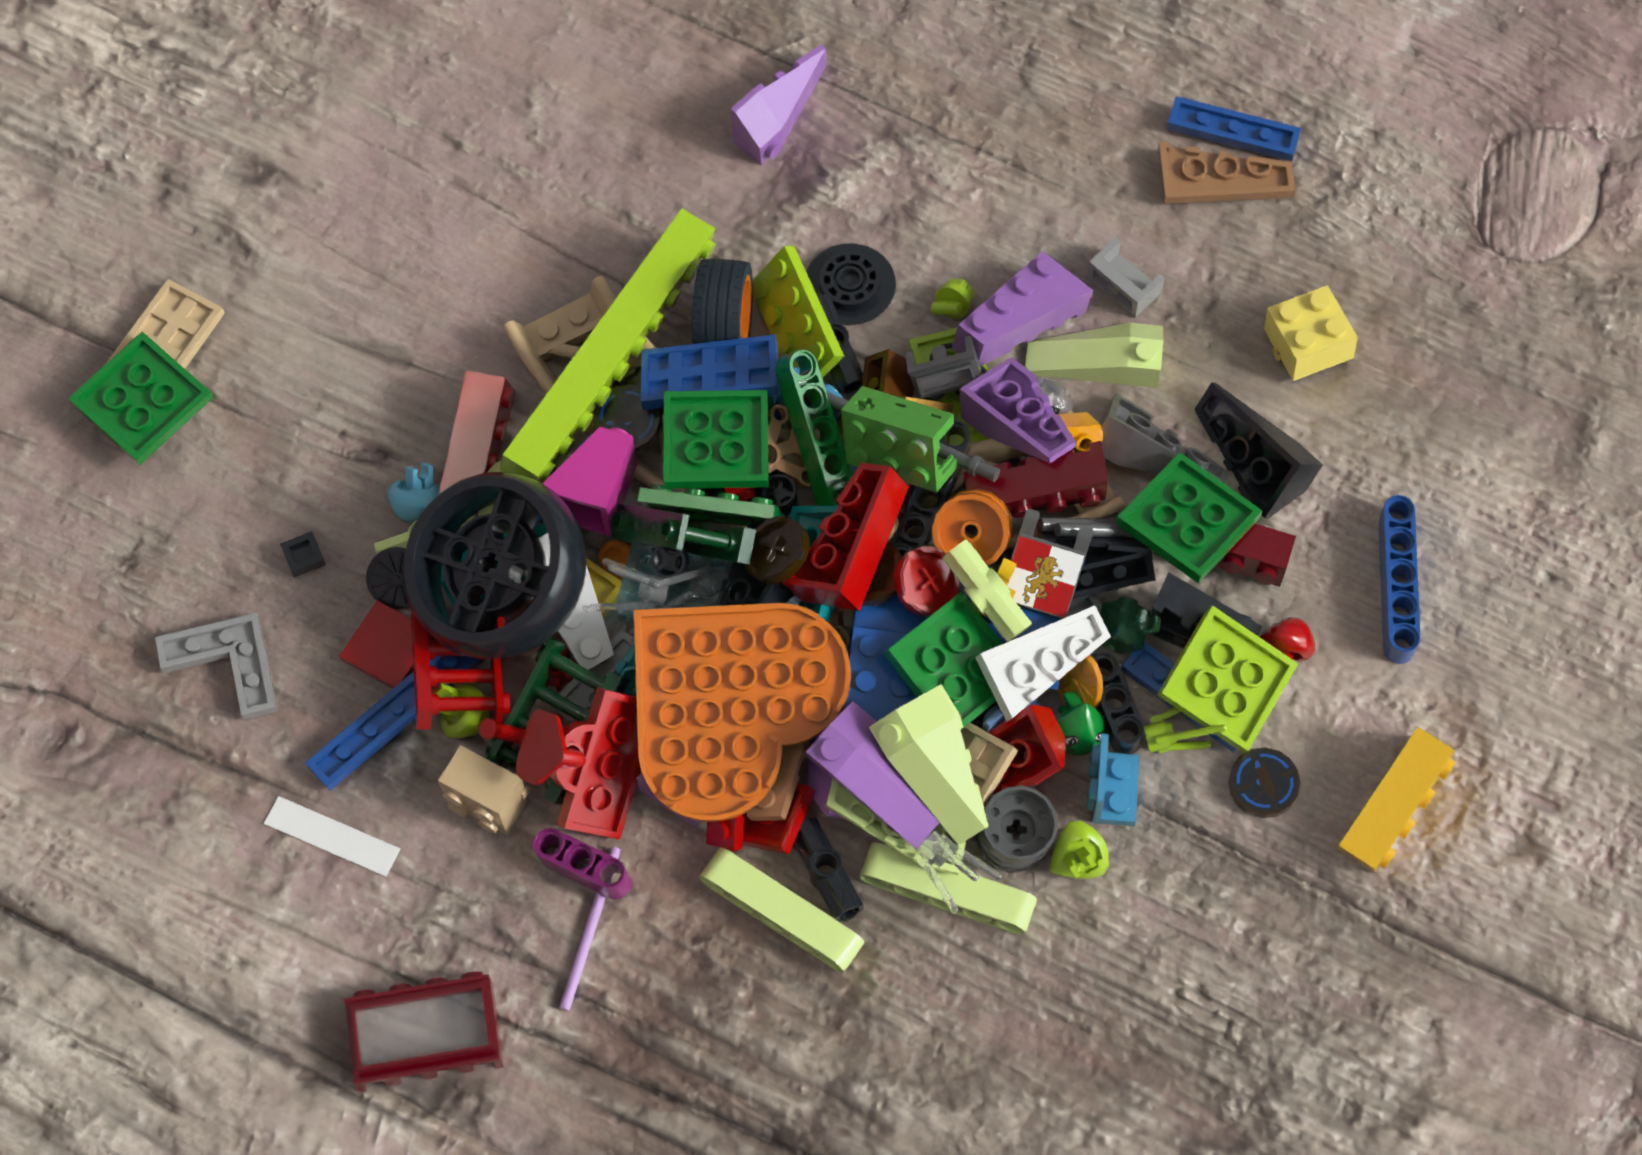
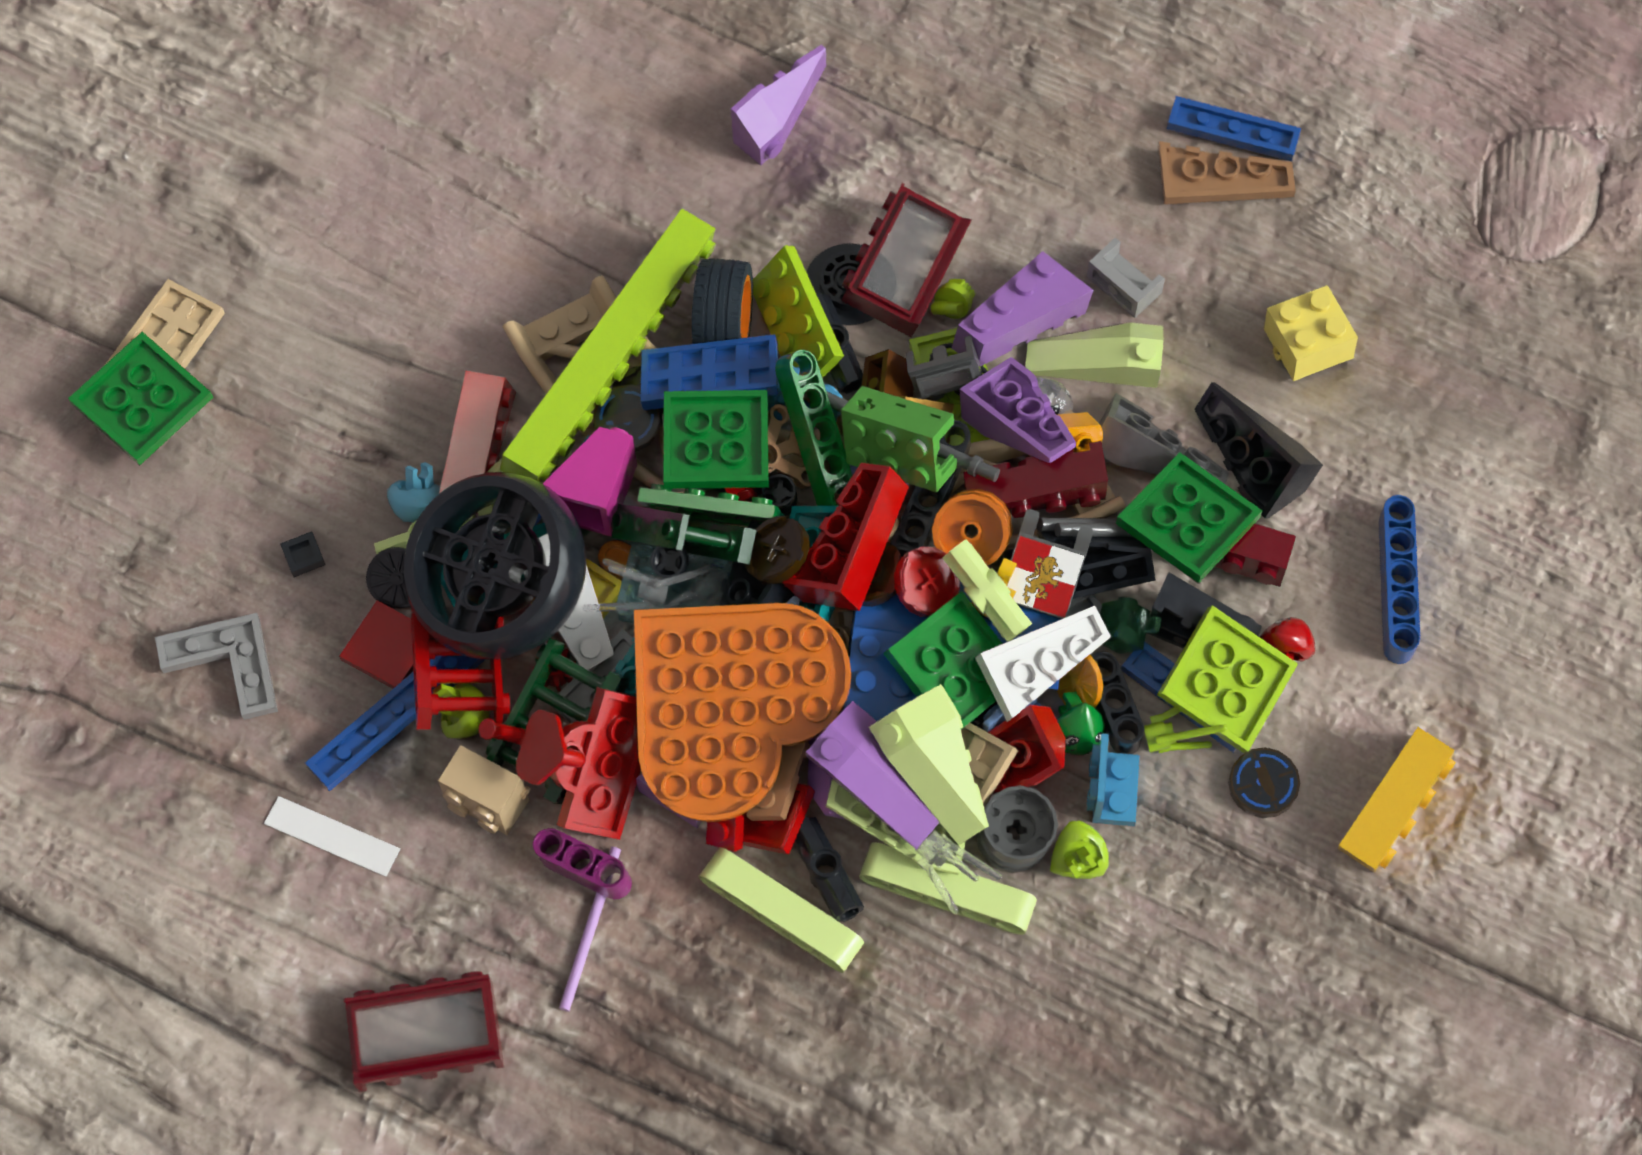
none -> window [841,183,972,337]

